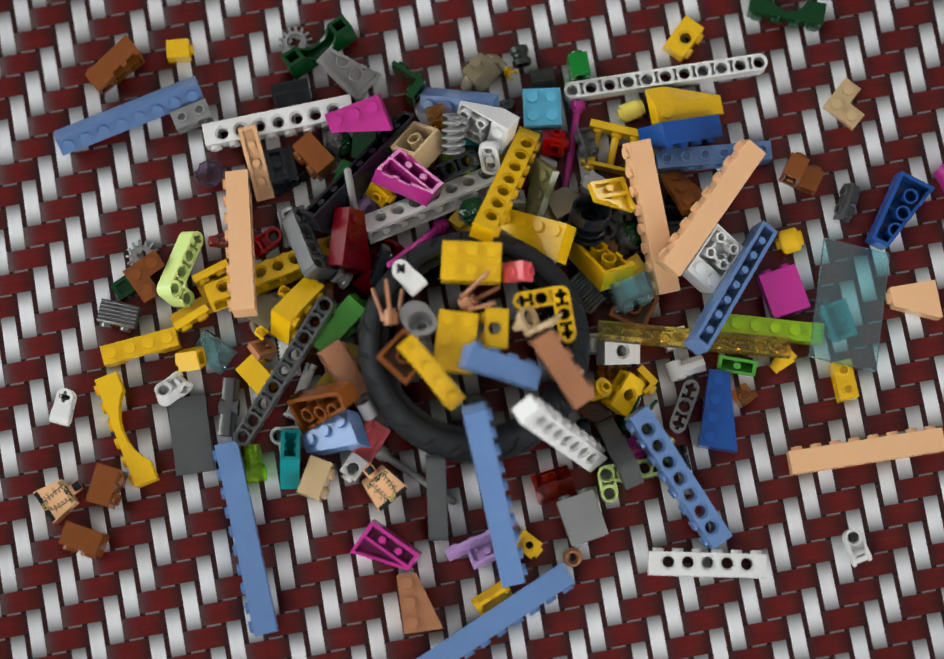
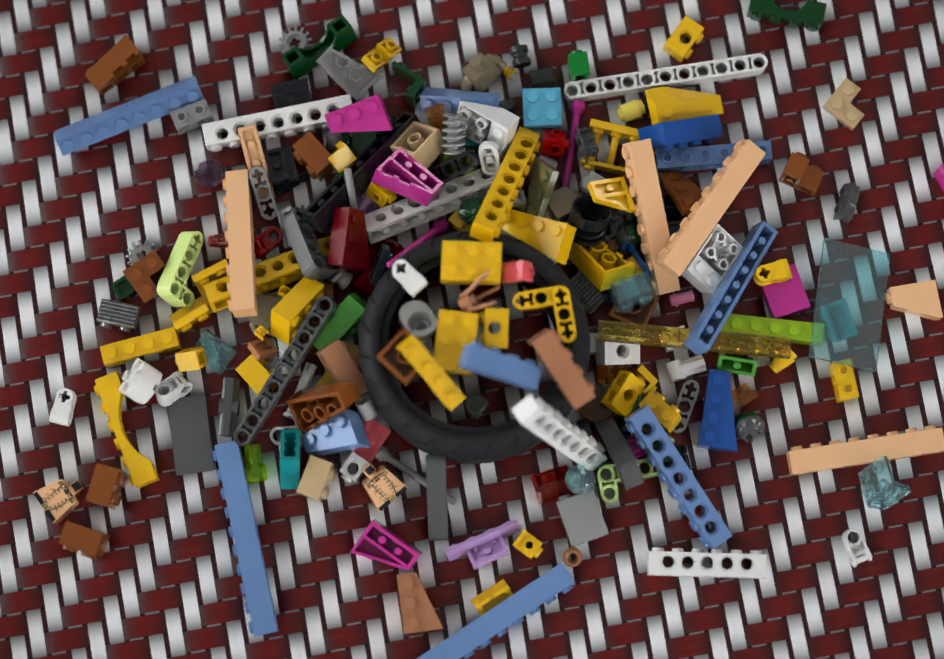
yellow brick [166,38,195,63] -> none
nougat plant [371,279,404,326] -> none
medium blue brick [462,402,528,588] -> none
tan hair [512,306,562,337] -> none
yellow brick [591,378,612,401] -> none
yellow head [775,227,805,254] -> none
blue wedge [865,171,935,250] -> none
none -> white brick [118,358,162,405]
none -> light grey beam [249,166,278,220]
none -> yellow panel [328,141,357,173]
none -> yellow slope [361,37,402,73]
none -> clear light blue hair [565,465,596,495]
none -> blue piece [620,242,652,279]
none -> yellow brick [639,391,683,434]
none -> bright pink pin [669,290,695,307]
none -> dark grey piece [735,412,765,443]
none -> yellow piece [753,259,793,286]
none -> clear light blue bracket [858,456,911,510]

